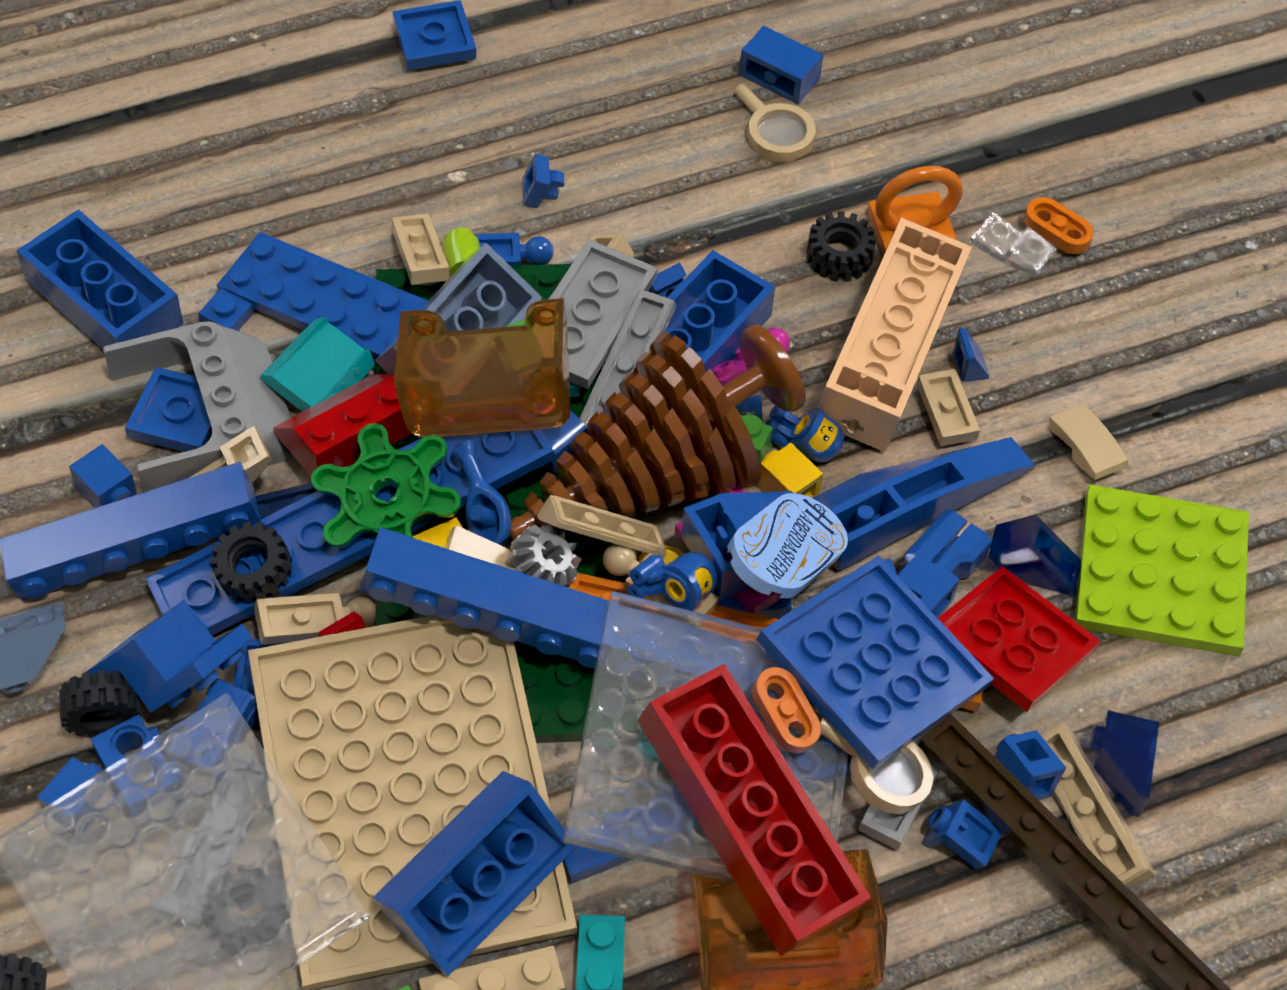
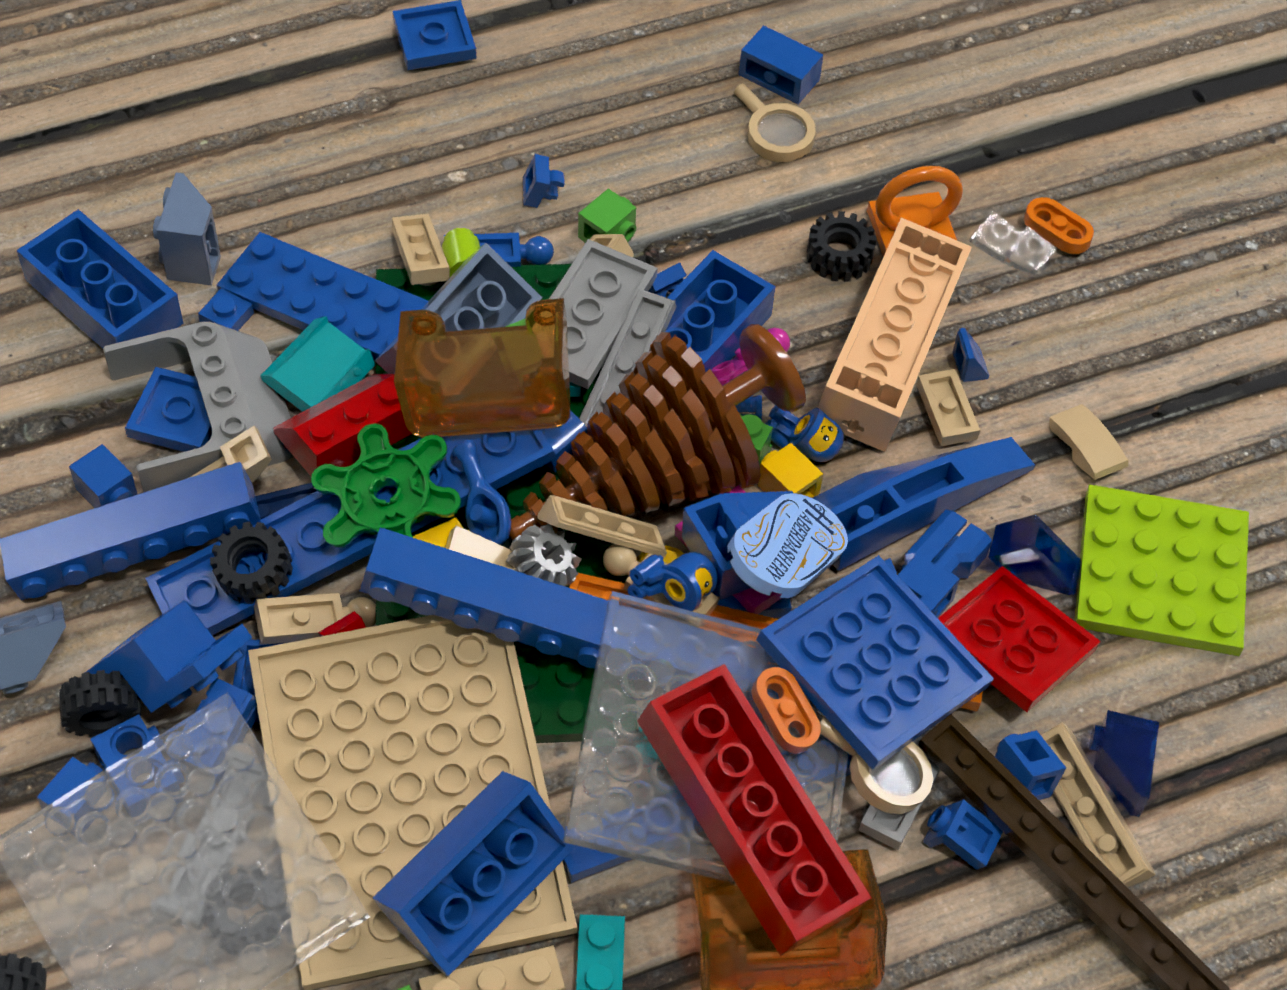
none -> sand blue slope [153,173,221,286]
none -> bright green brick [578,188,636,243]

